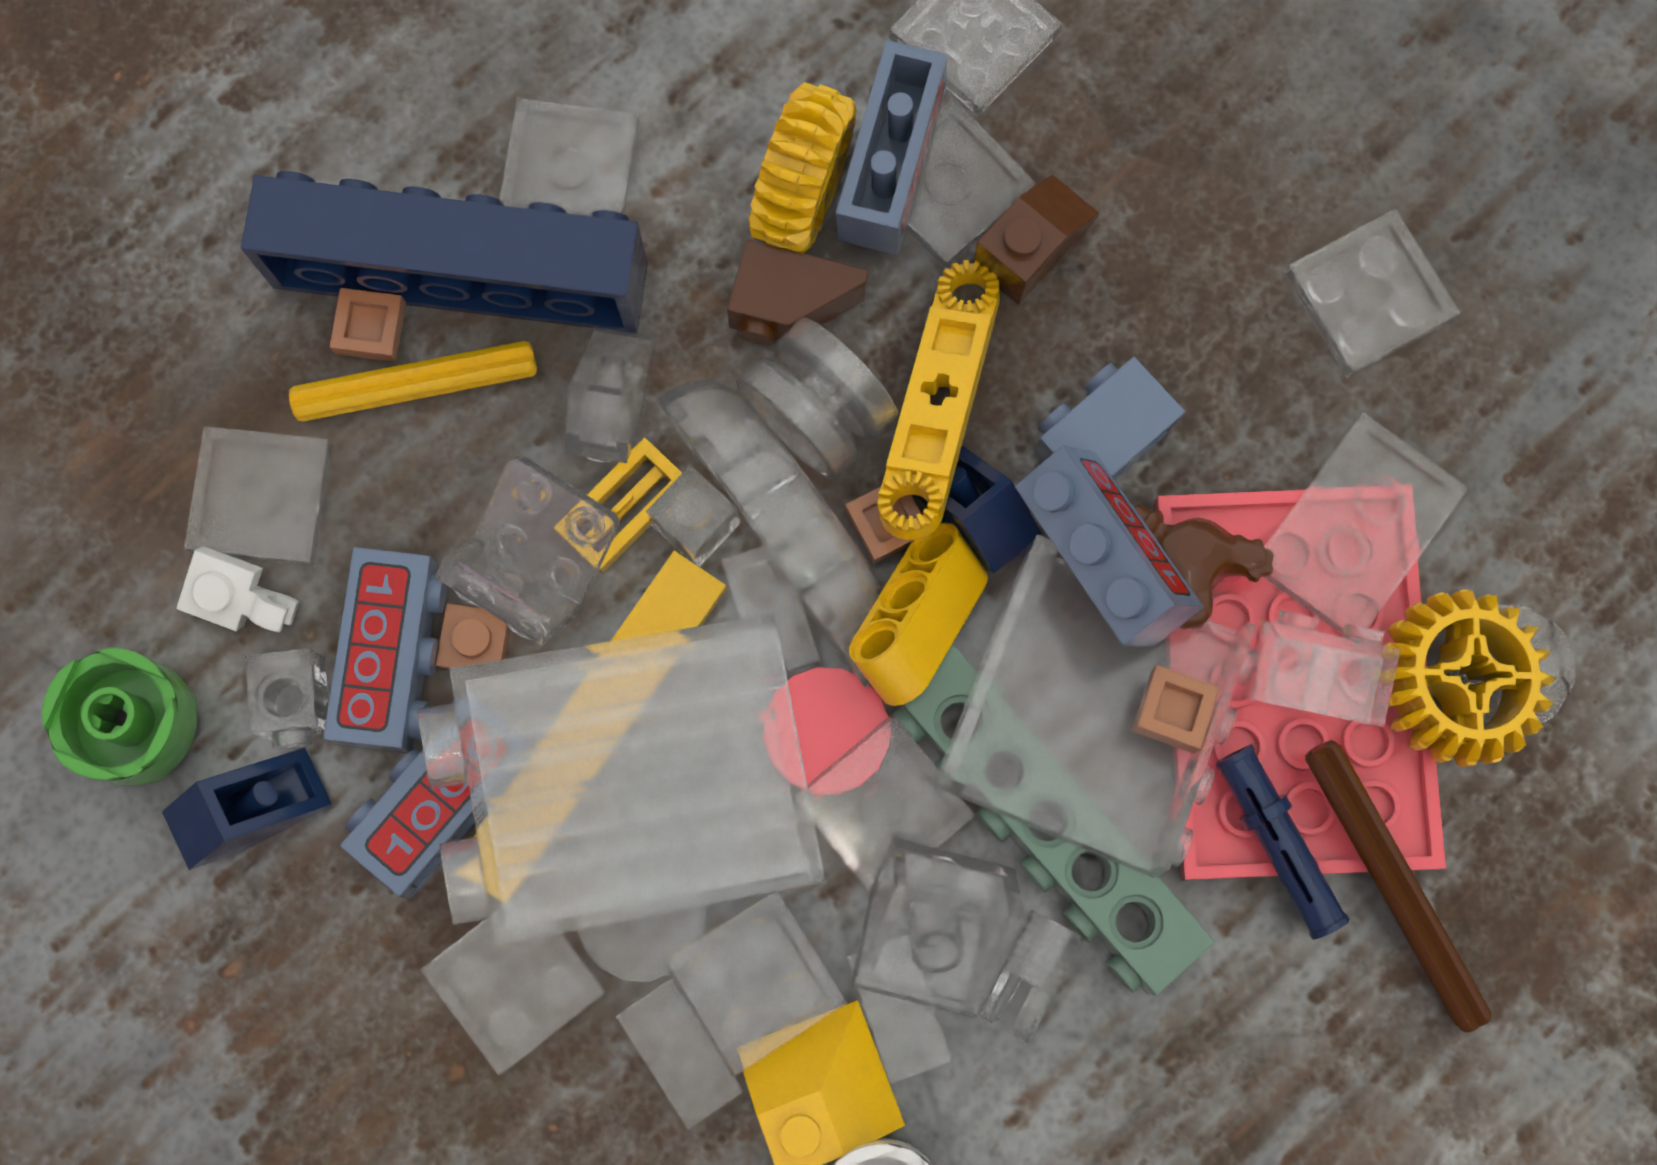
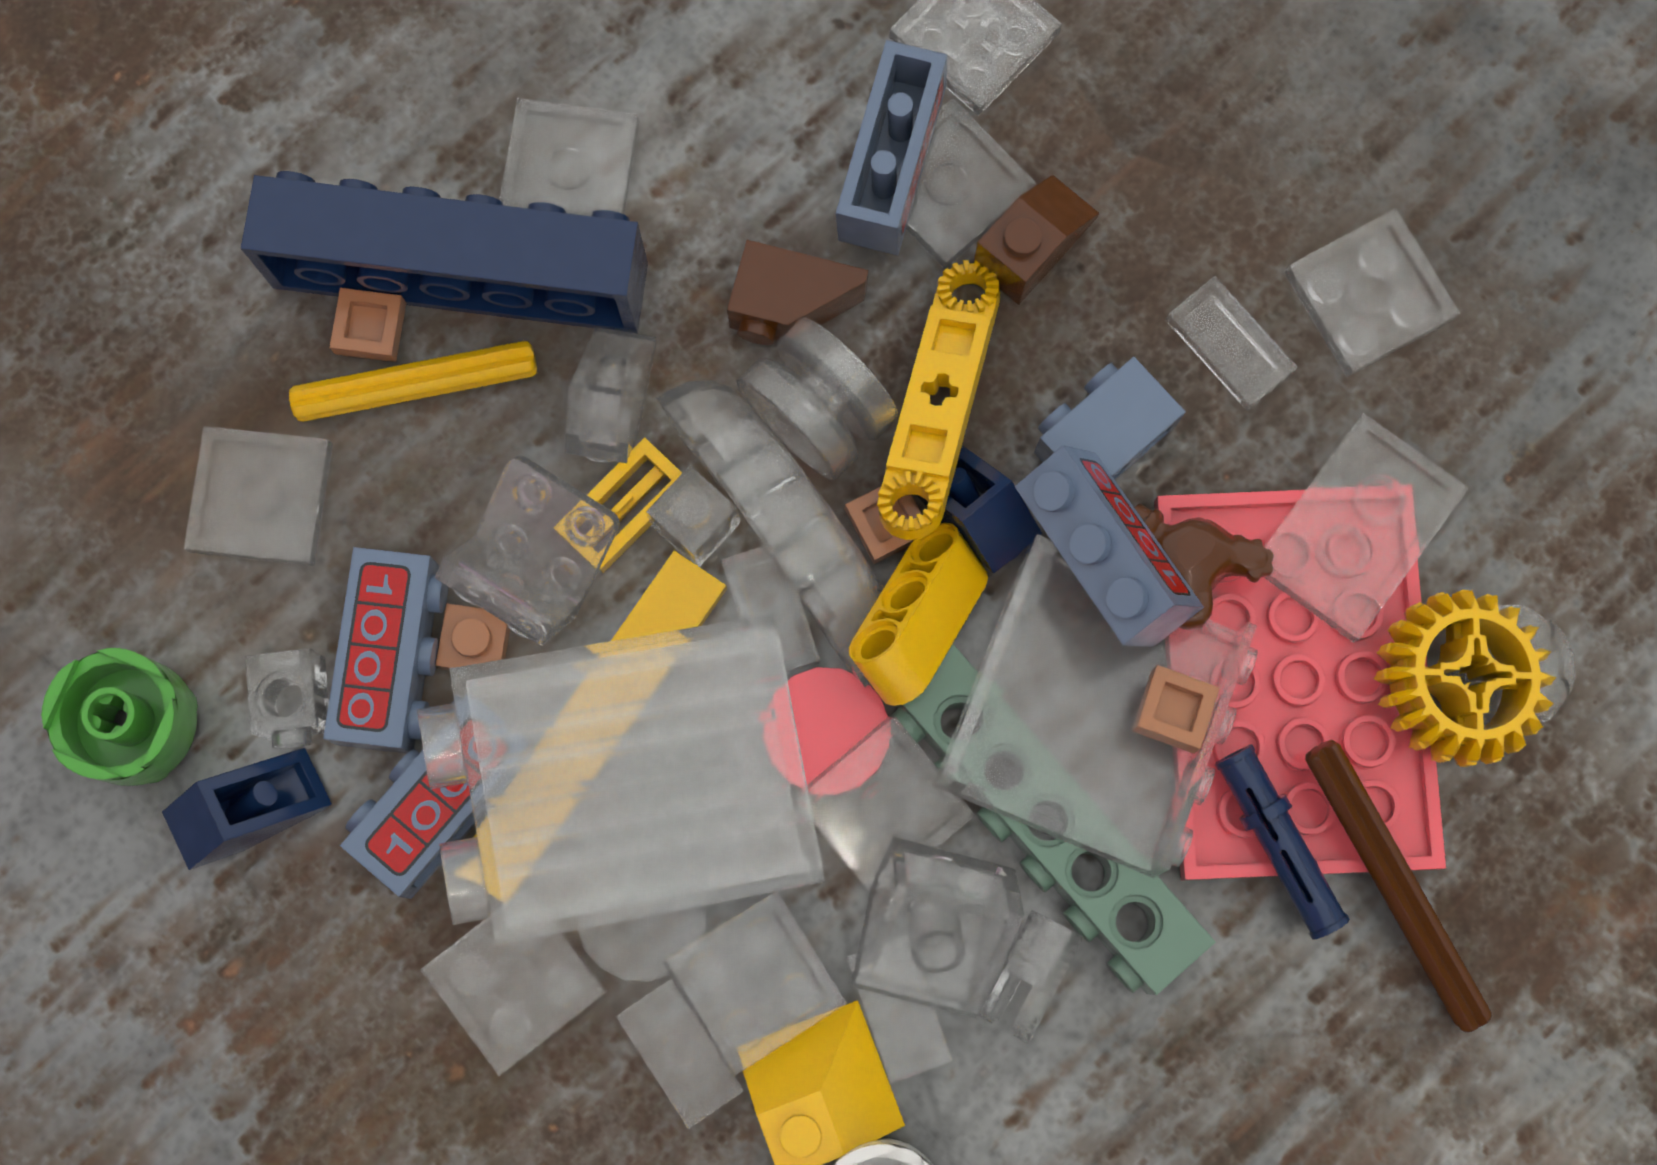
white plate [176,546,299,632] -> none
yellow gear [748,82,857,253] -> none
clear brick [1244,610,1401,727] -> none
none -> clear tile [1165,276,1298,411]

